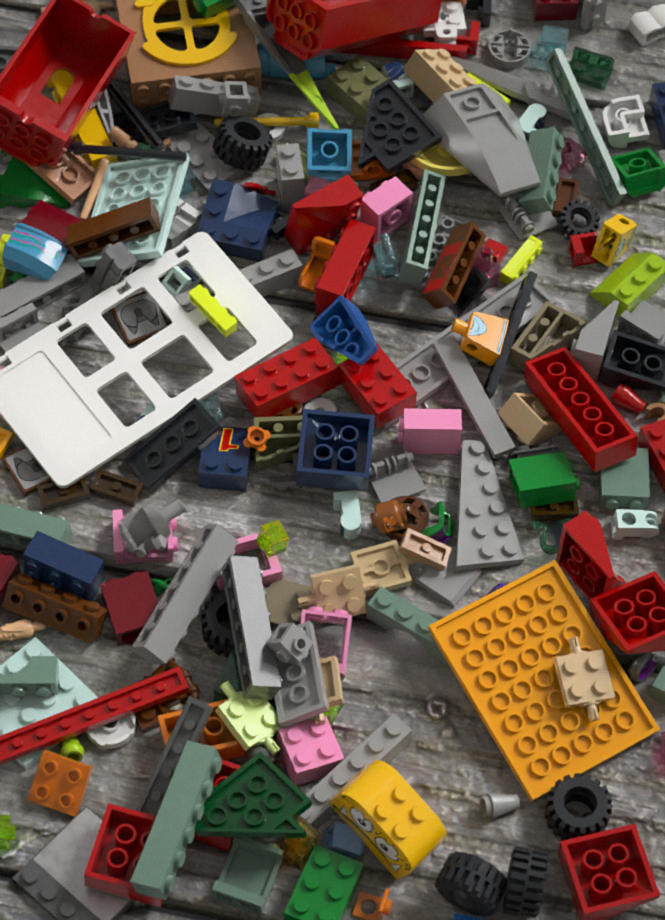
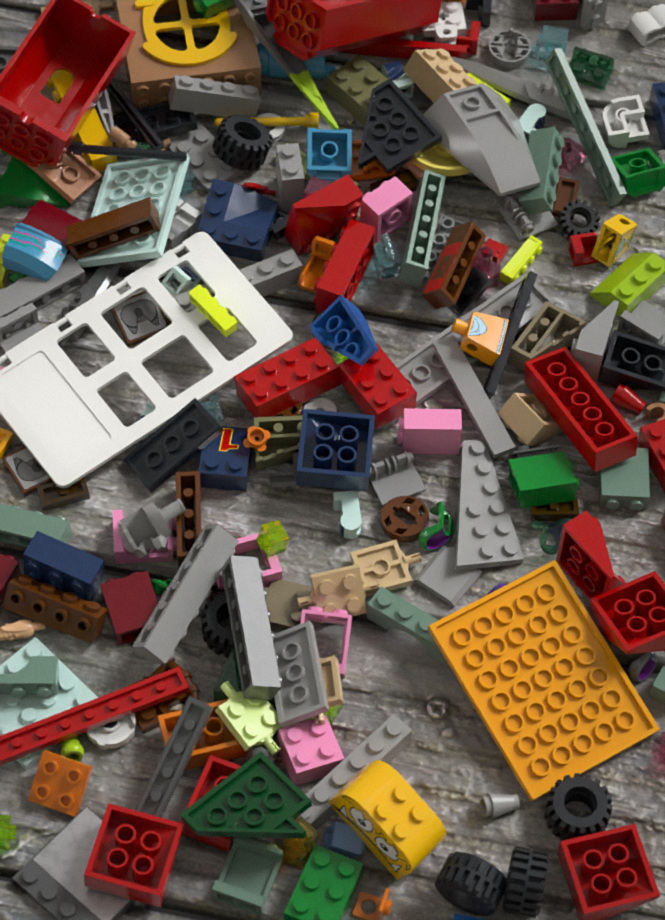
light nougat bar [79,159,109,220] -> none
dark brown plate [90,469,144,507] -> none
dark grey brick [93,242,137,291] -> none
sand green brick [130,740,222,900] -> none
light grey brick [218,81,250,116] -> none
light grey brick [266,623,313,663] -> none
dark orange head [370,500,407,534] -> none
medium nougat plate [399,528,452,571] -> none
tan plate [553,637,615,722] -> none
light aqua leg [610,509,659,540] -> none
none -> reddish brown brick [176,471,202,569]

